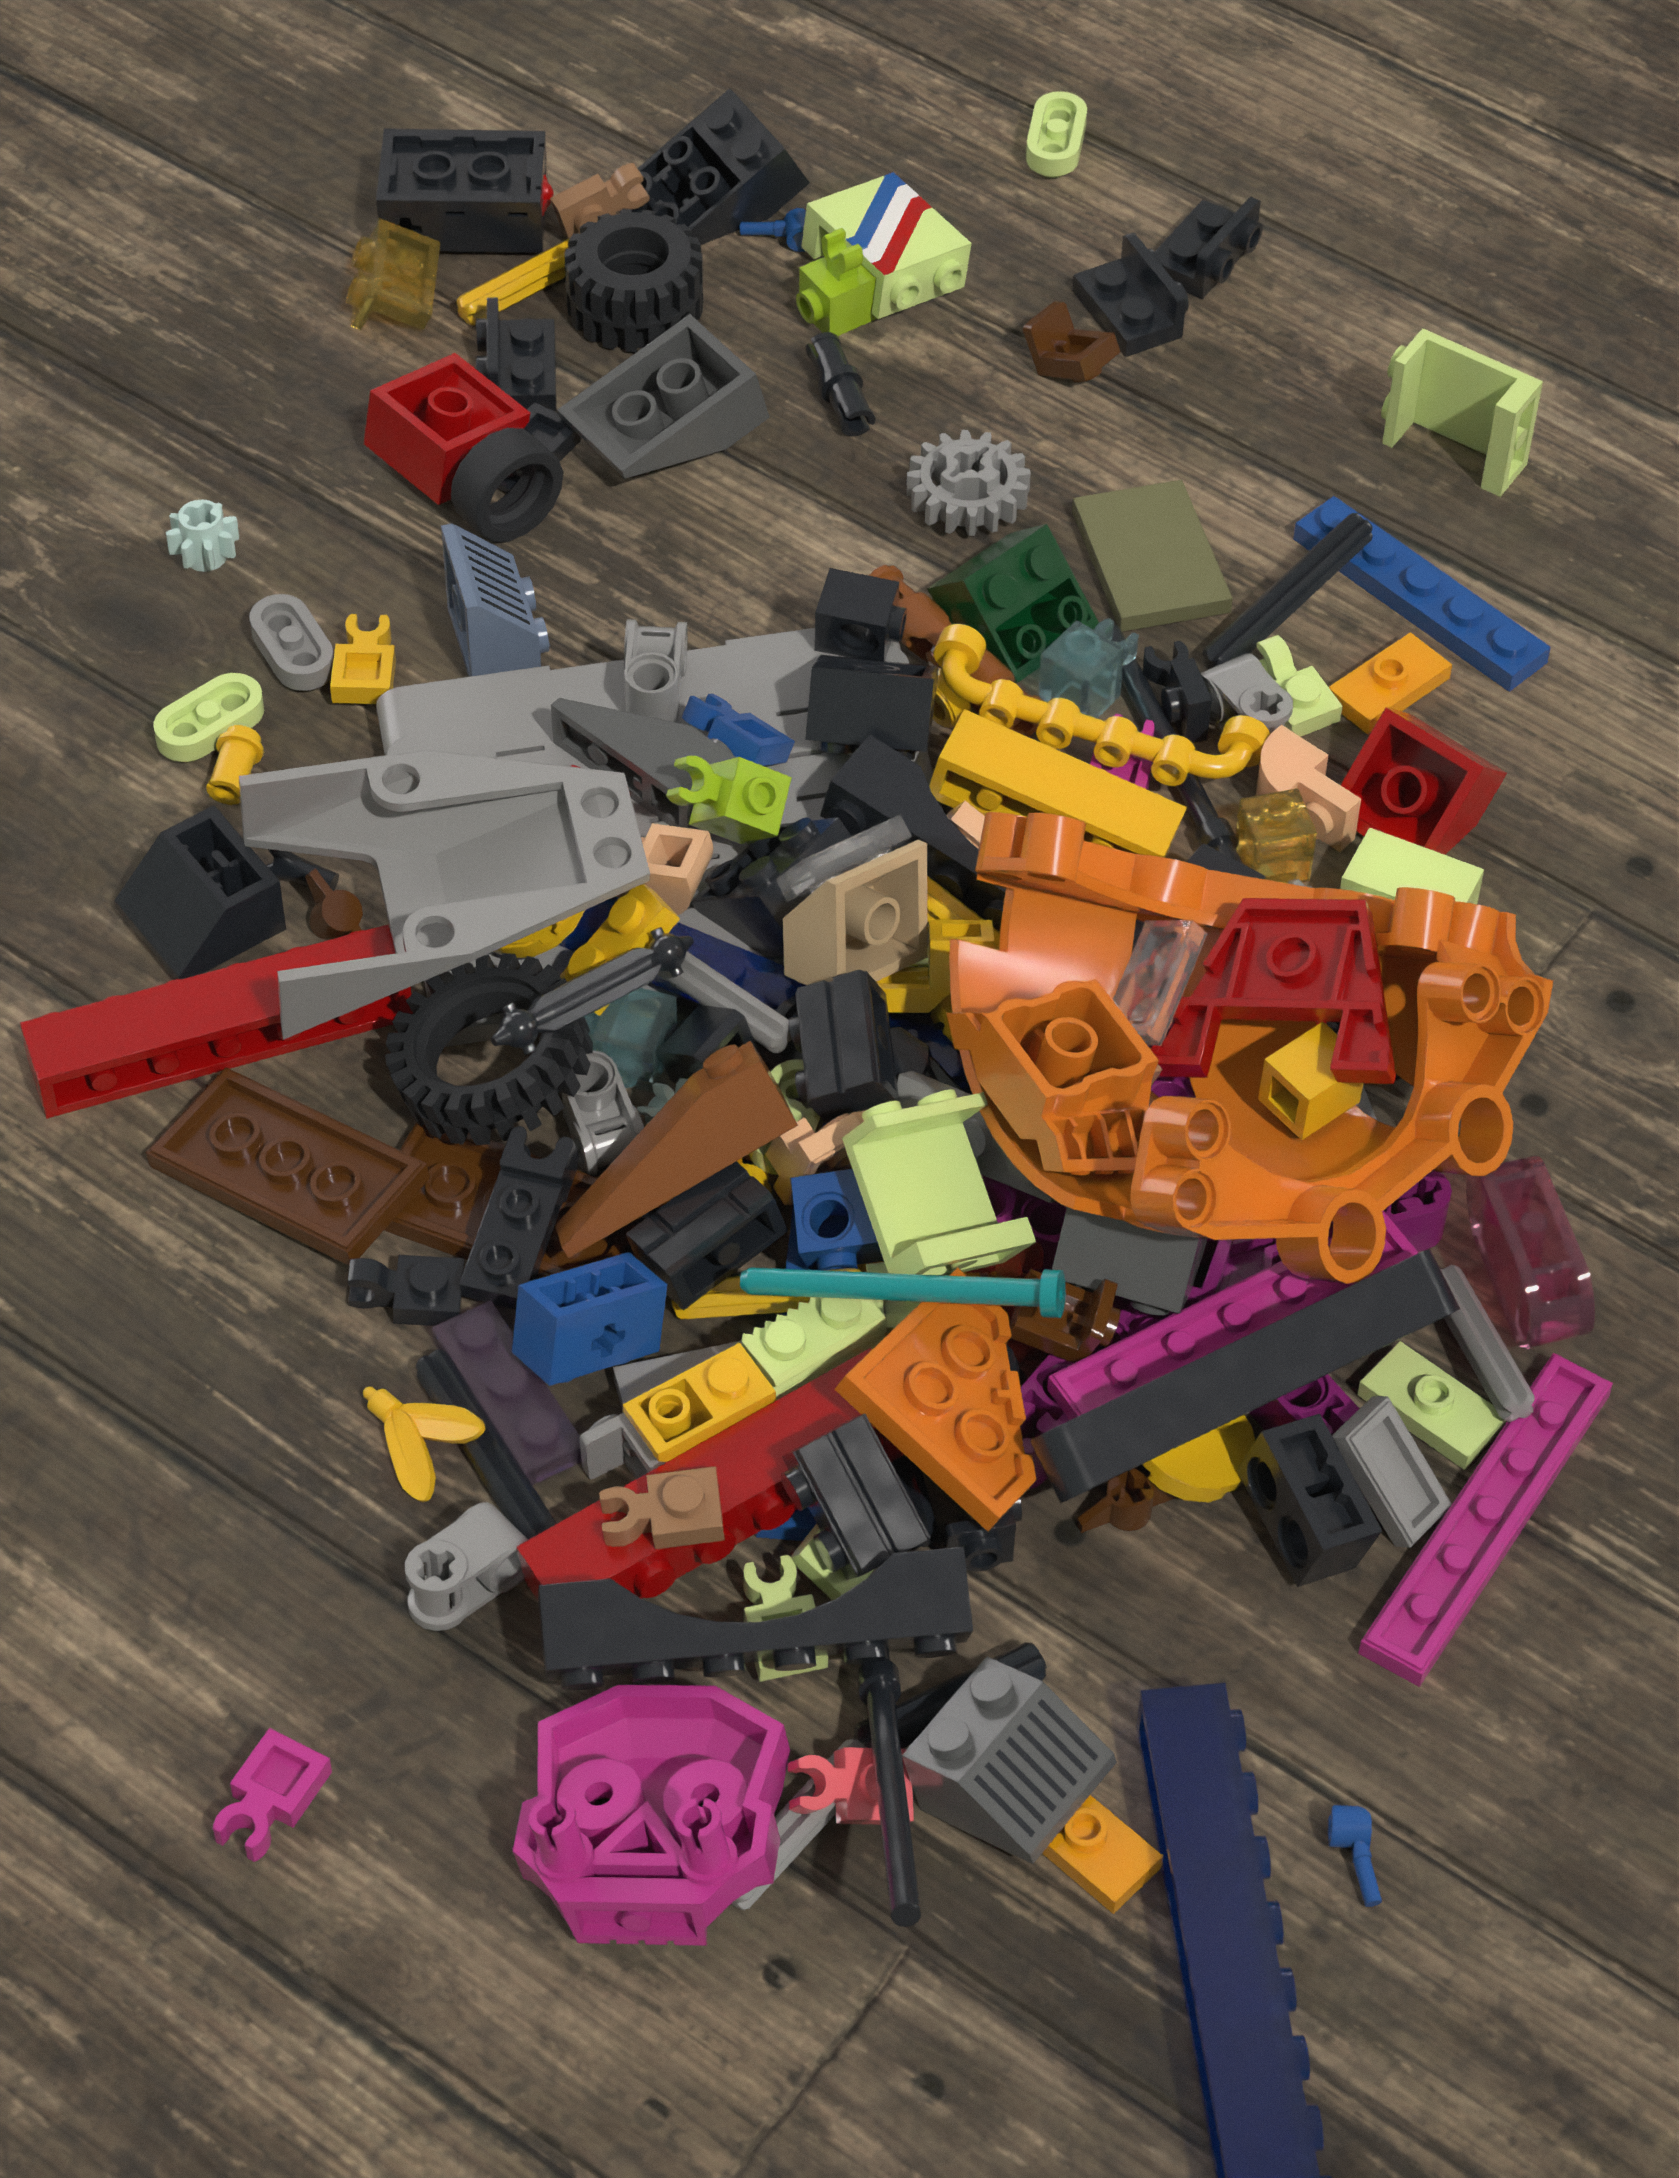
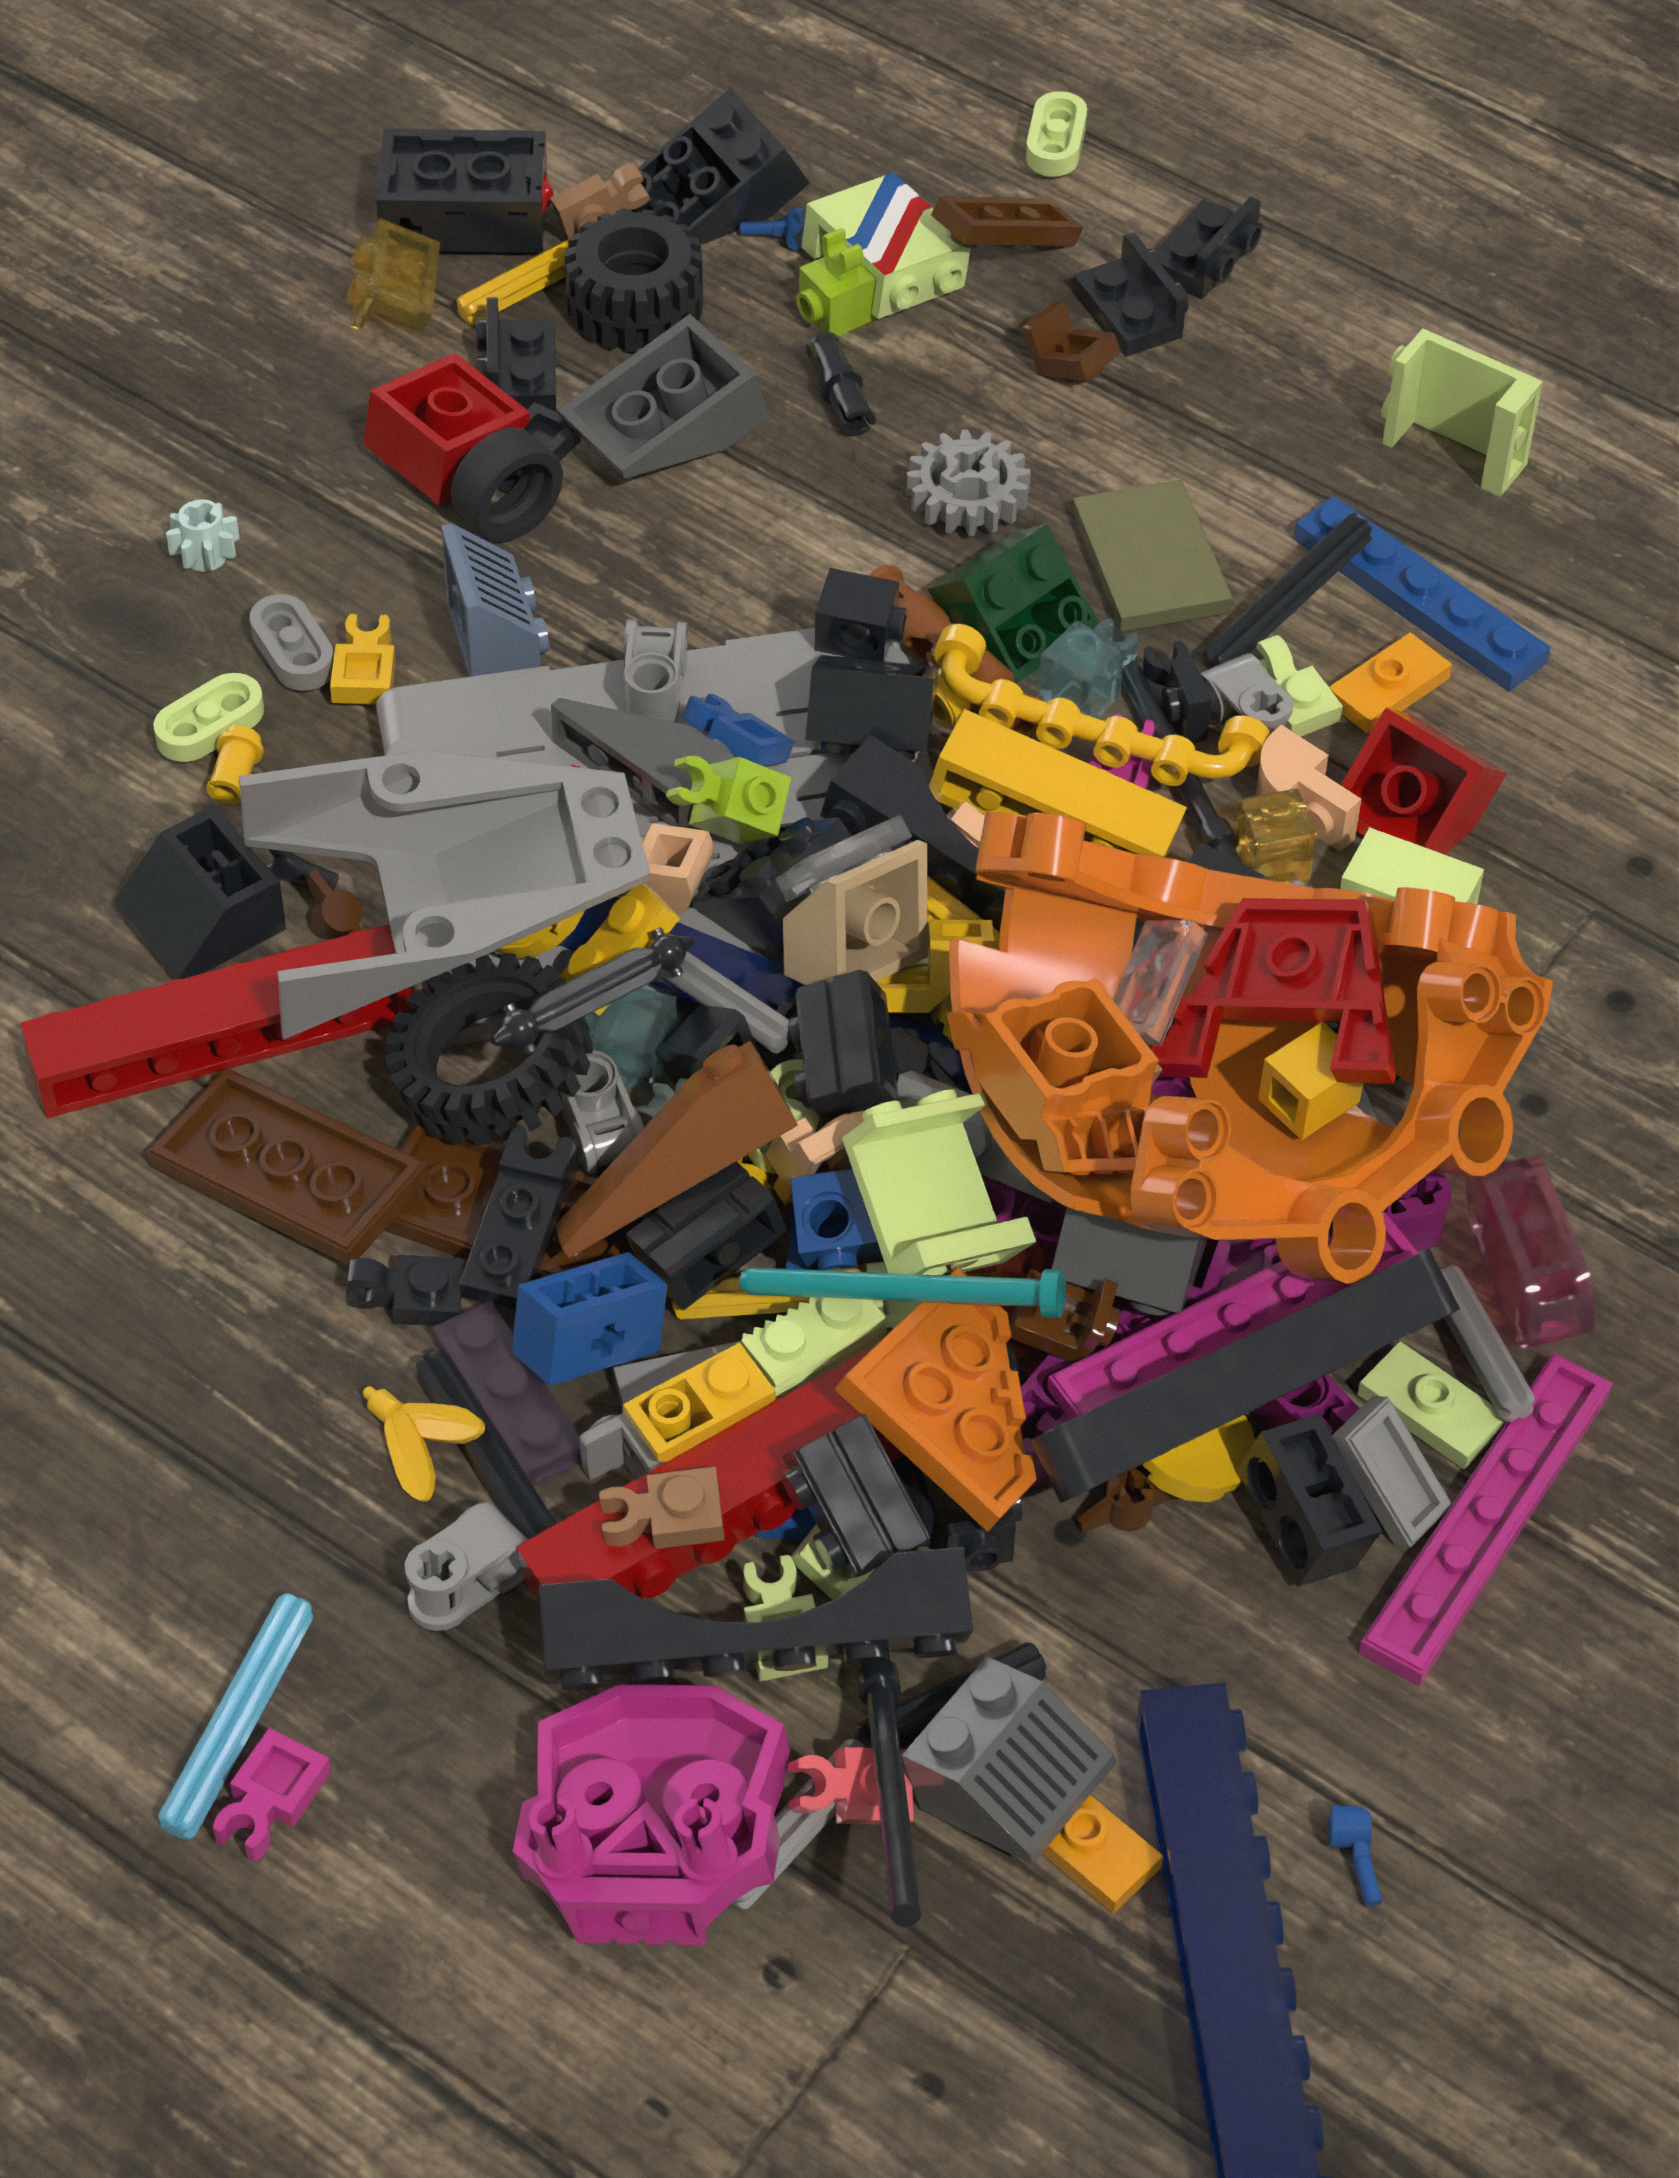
none -> medium azure axle [159,1593,313,1840]
none -> reddish brown plate [931,196,1084,249]

